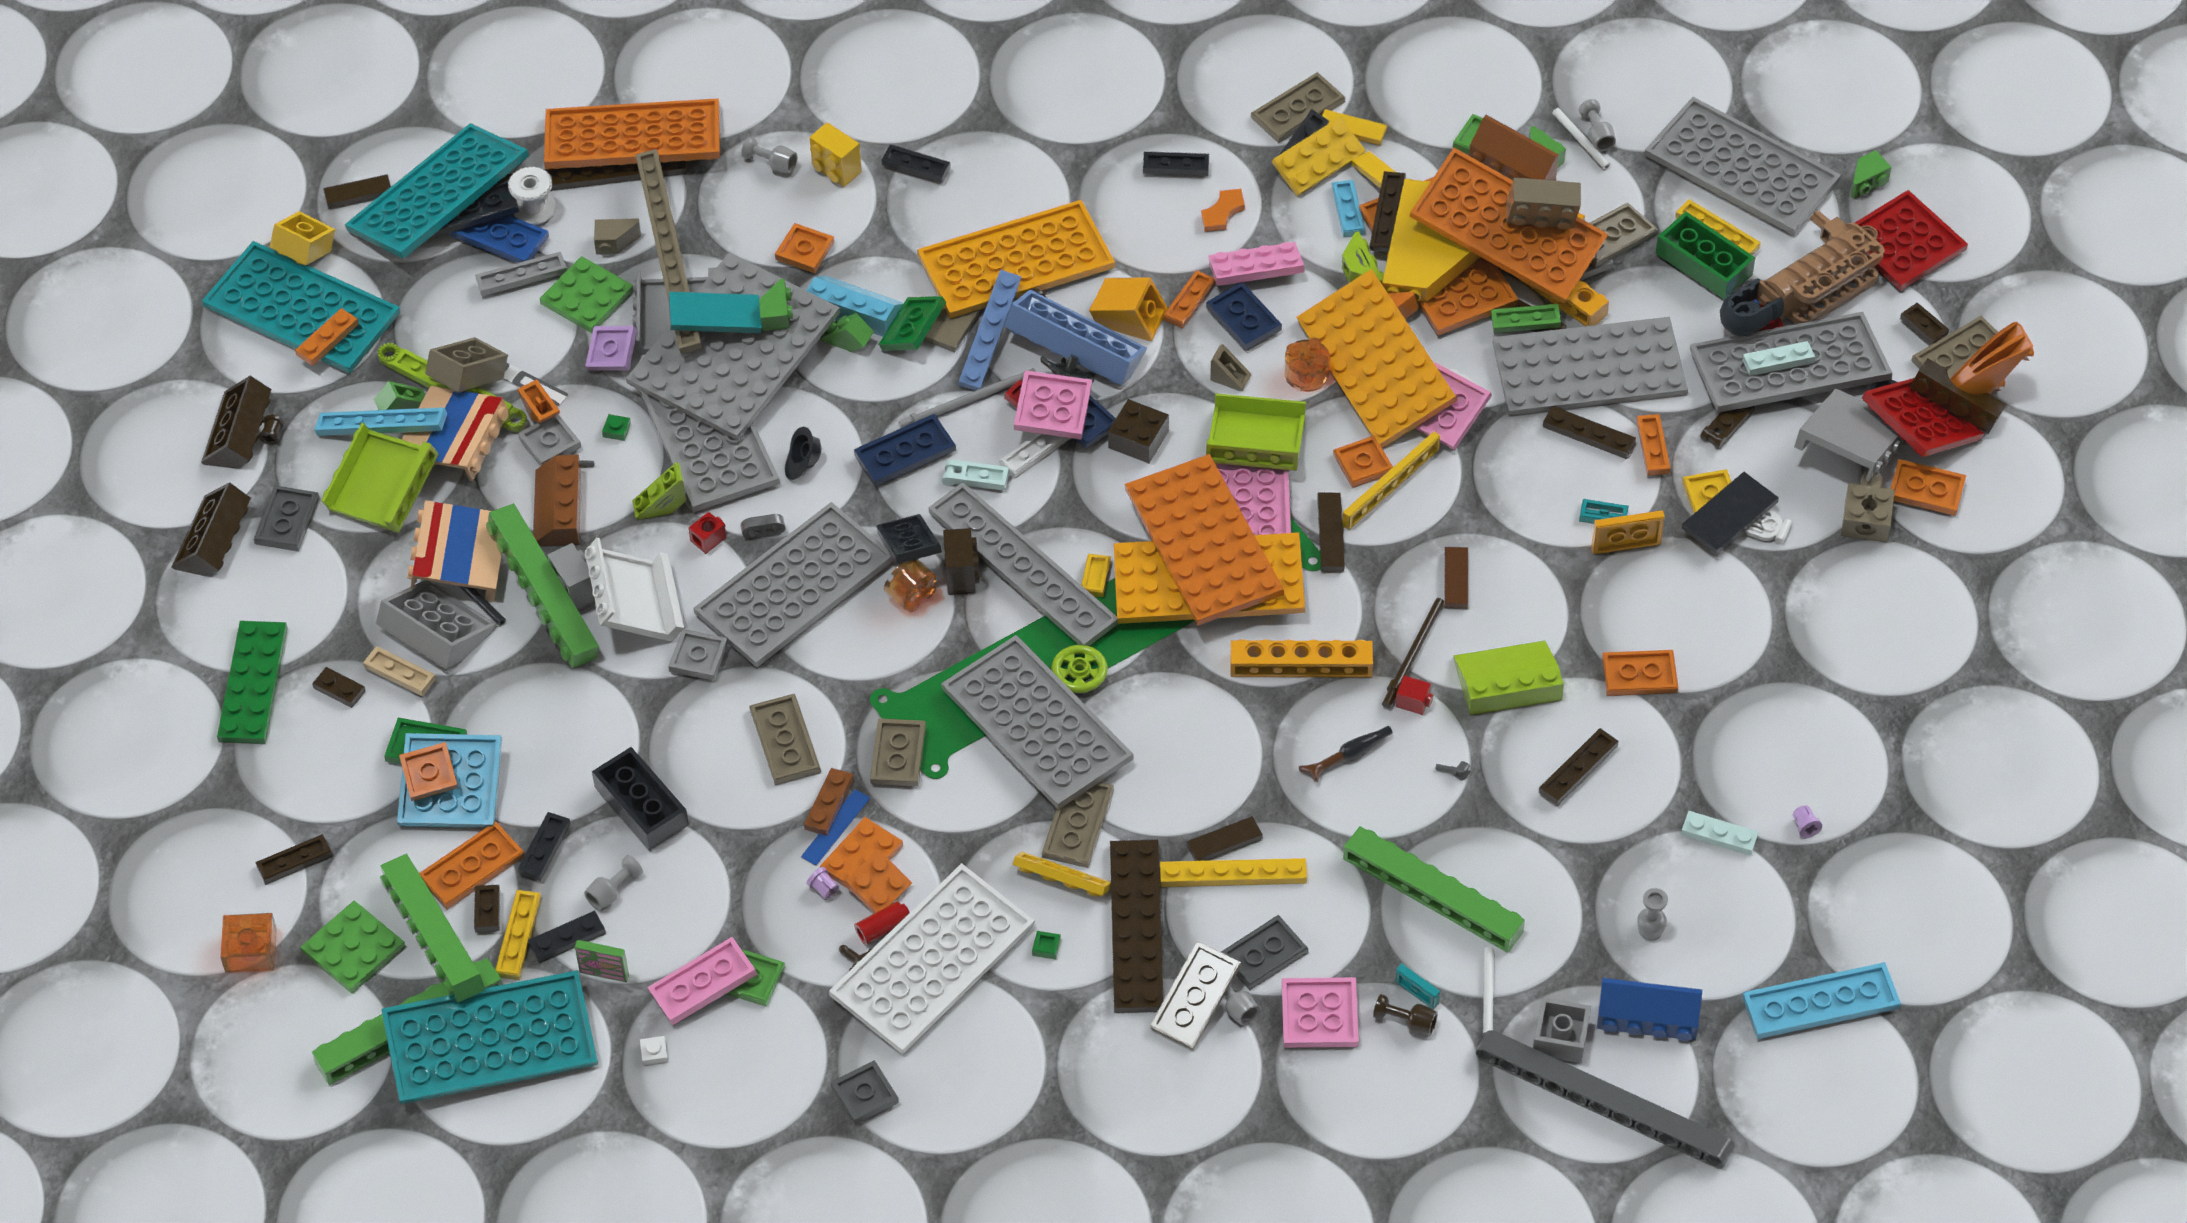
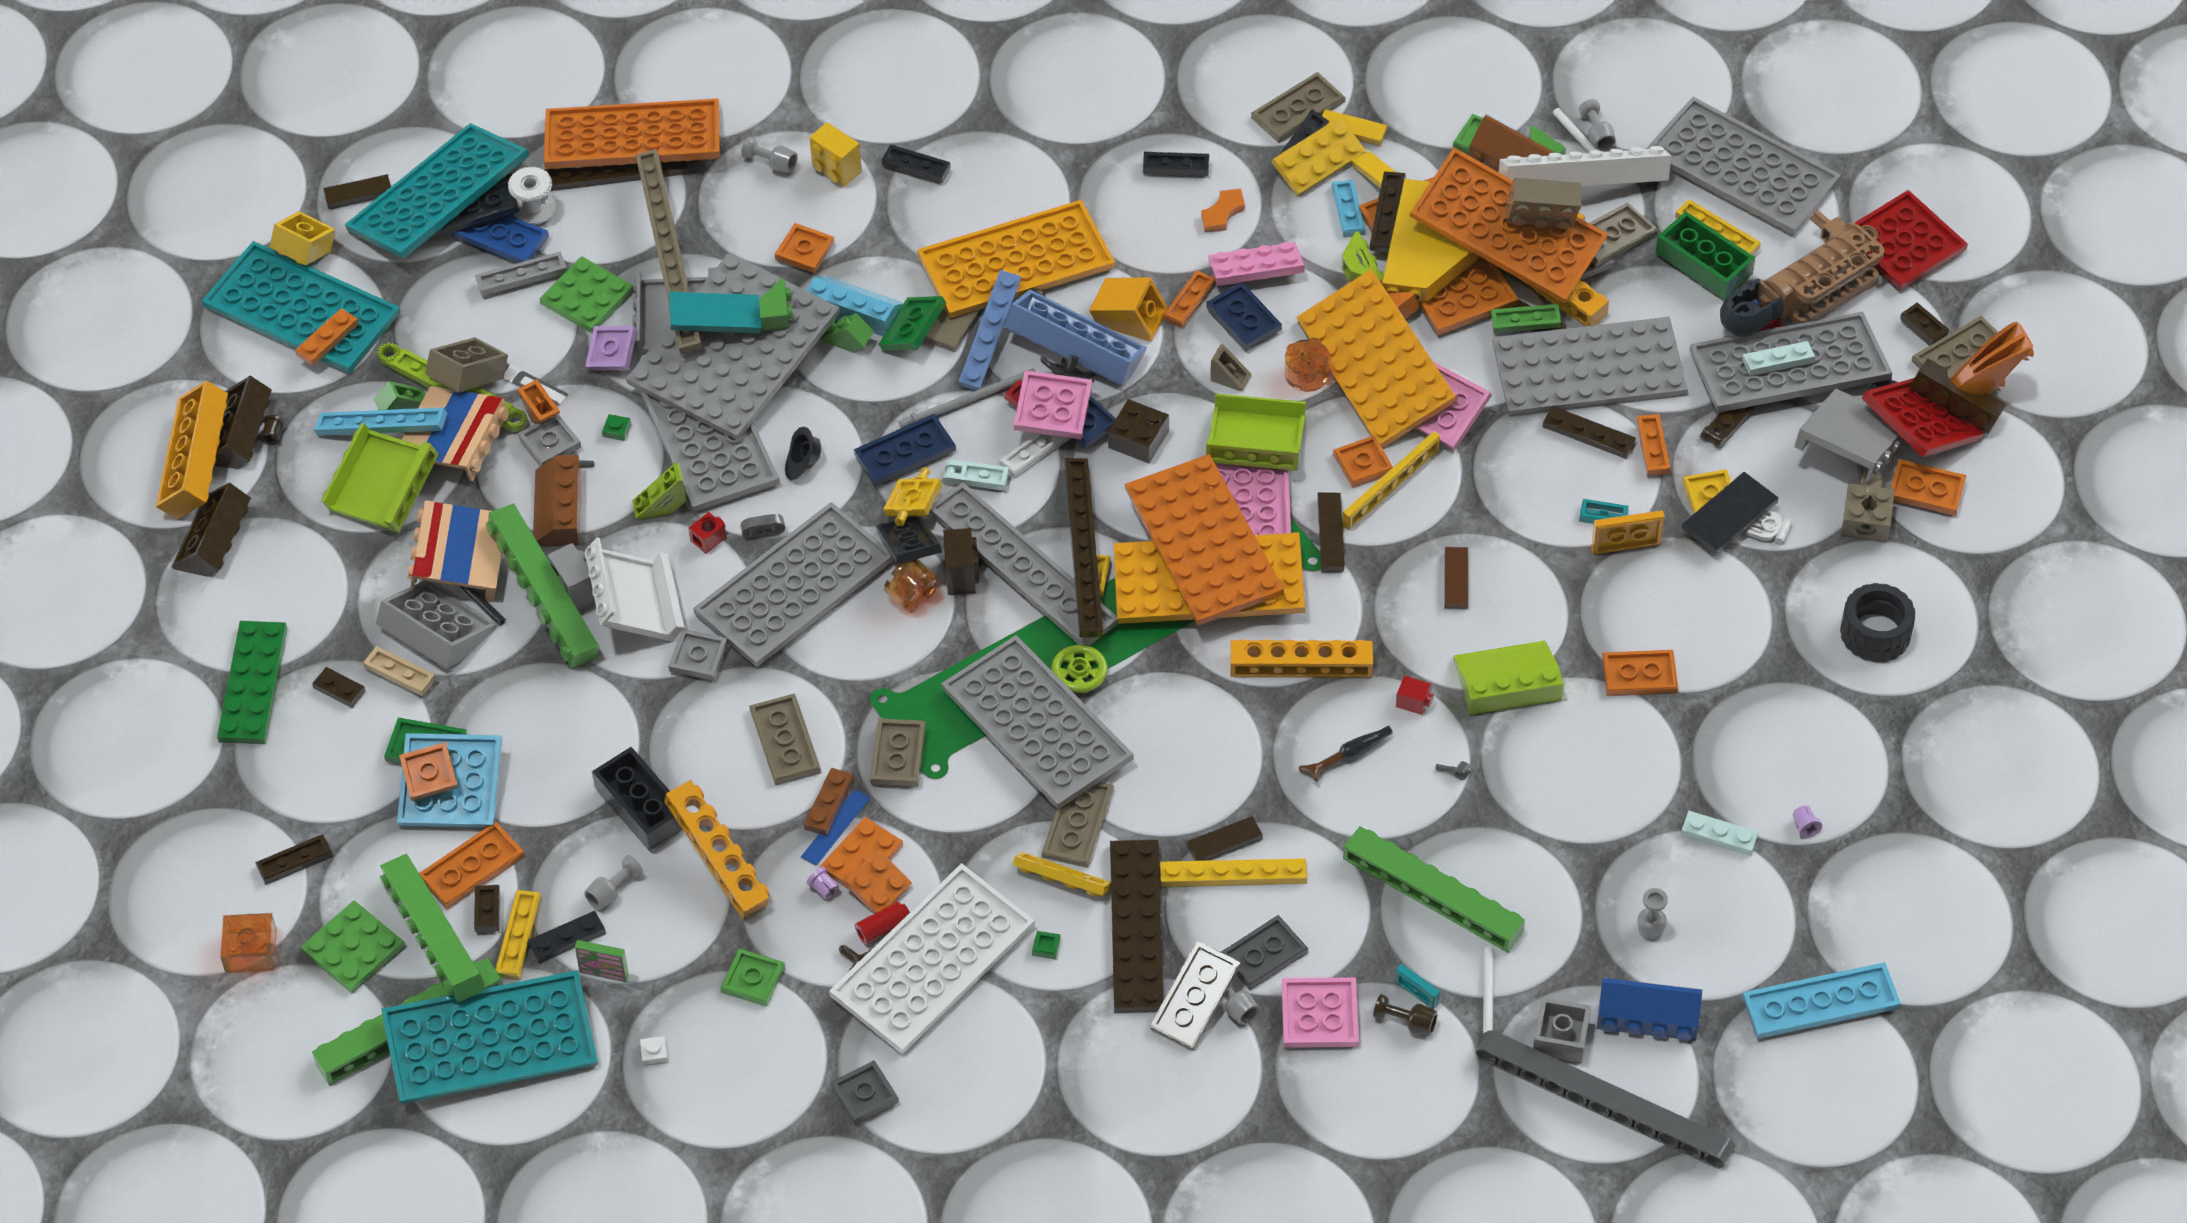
dark grey tile [253,485,319,552] -> none
black plate [518,812,571,881] -> none
dark tan slope [594,218,641,255] -> none
bright pink plate [647,937,757,1026] -> none
dark brown bar [1382,598,1444,708] -> none
dark brown plate [1539,728,1619,806] -> none
bright green slope [1851,150,1892,199] -> none
none -> light orange brick [156,380,228,520]
none -> light orange brick [665,780,770,920]
none -> yellow plate [883,467,943,526]
none -> dark brown plate [1064,458,1103,637]
none -> white brick [1499,146,1671,186]
none -> black tyre [1840,583,1916,662]

